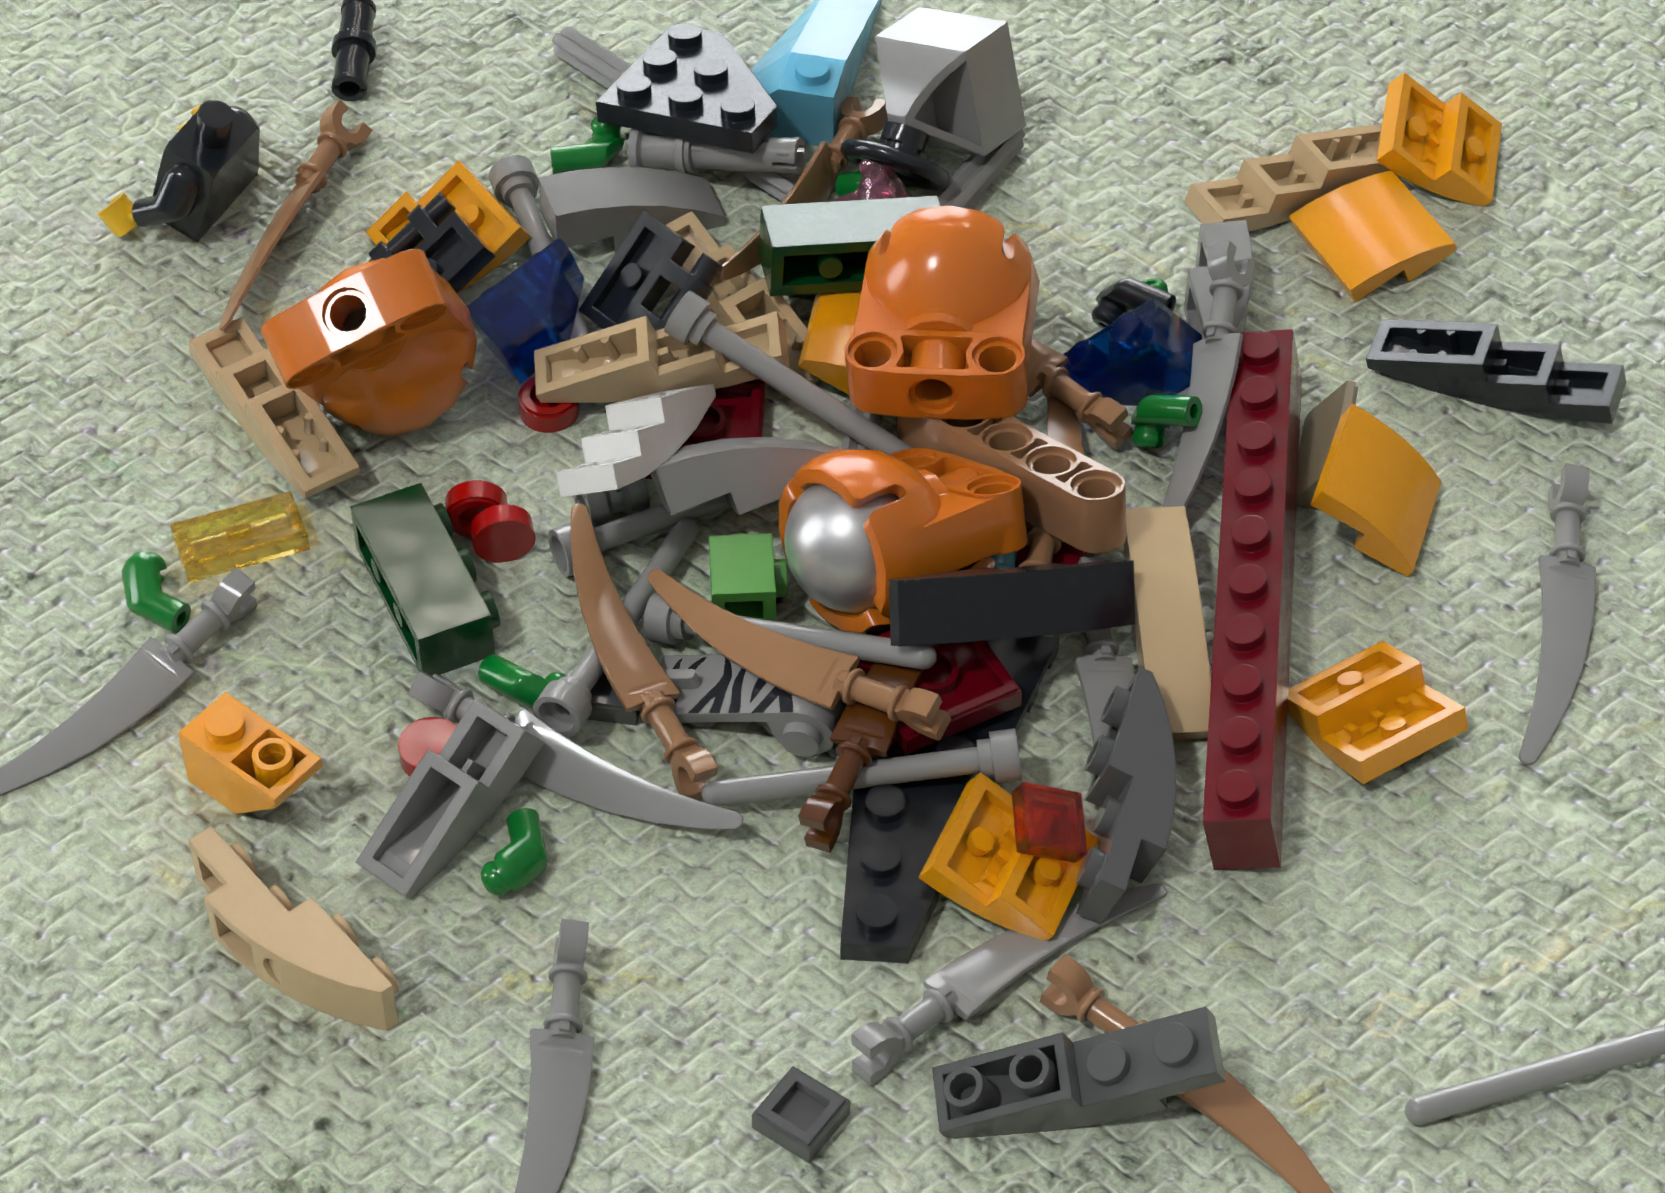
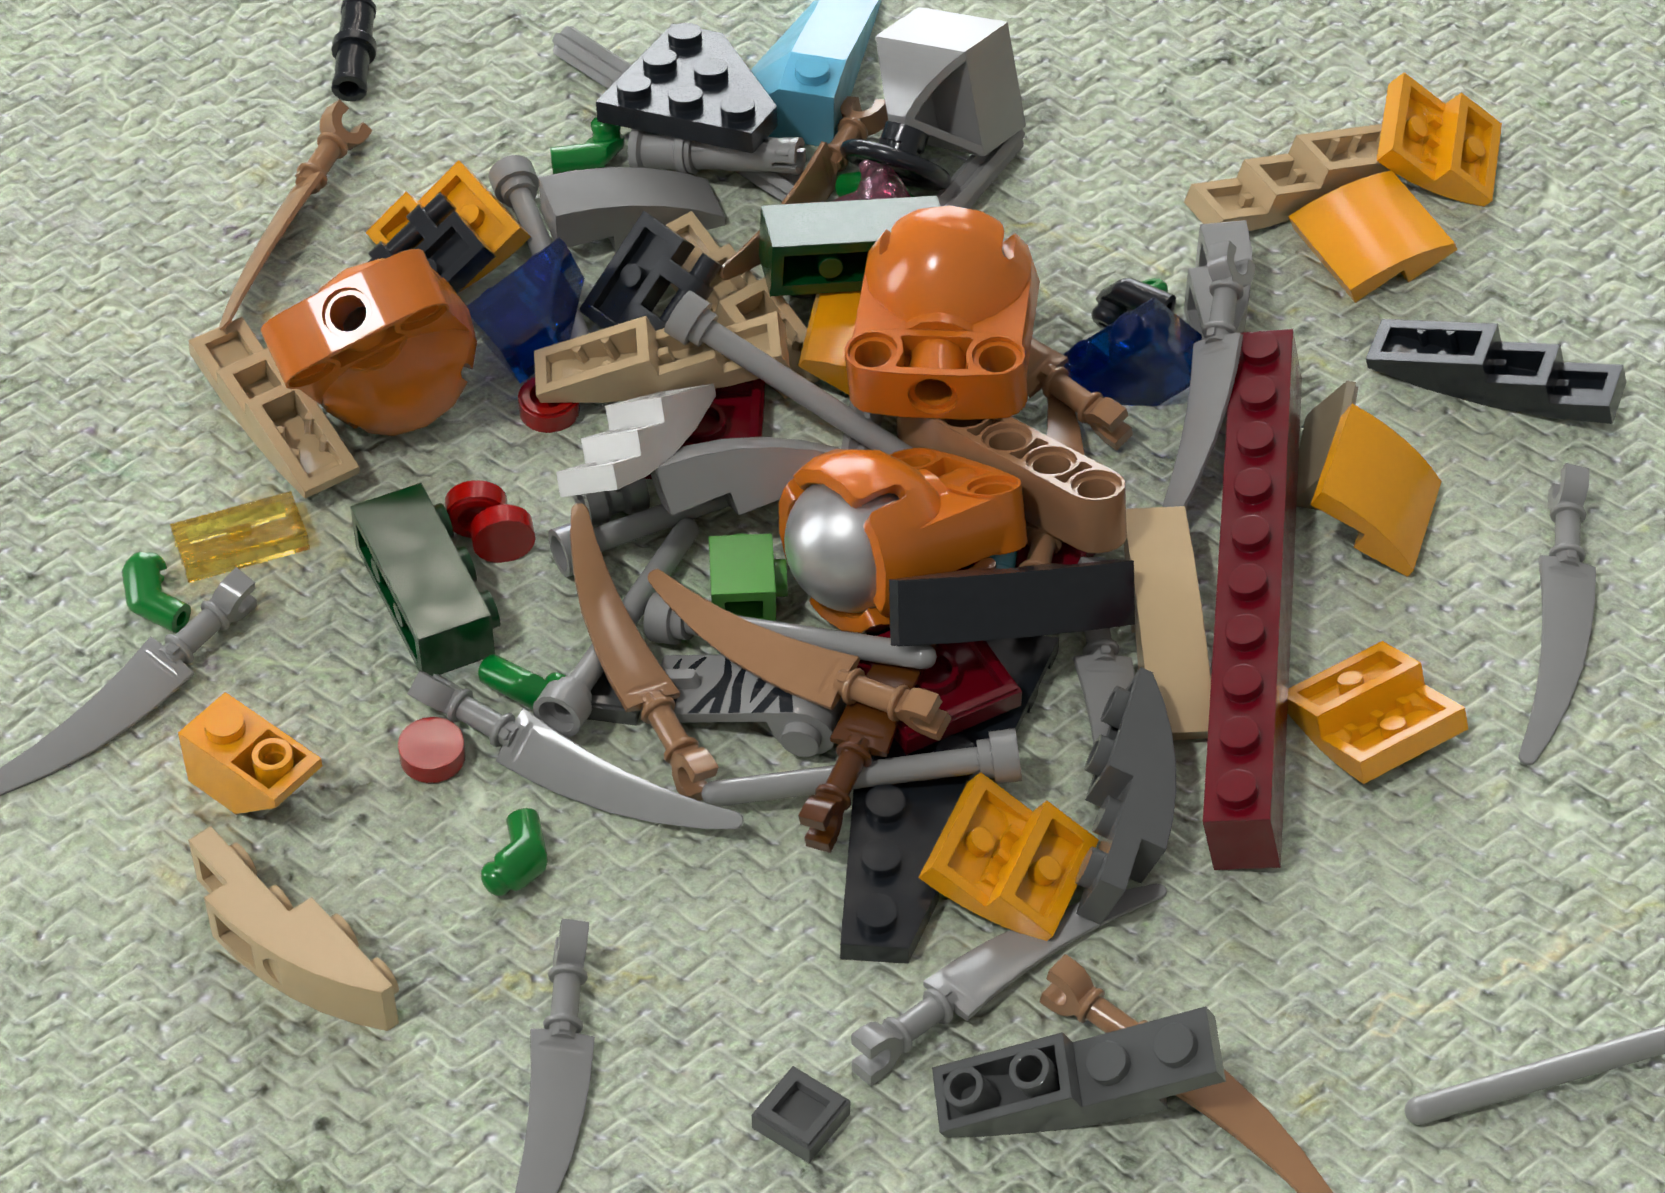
black torso [97,100,260,243] -> none
light grey slope [355,699,545,899] -> none
clear red tile [1011,782,1087,863] -> none
green arm [1131,394,1202,448] -> none

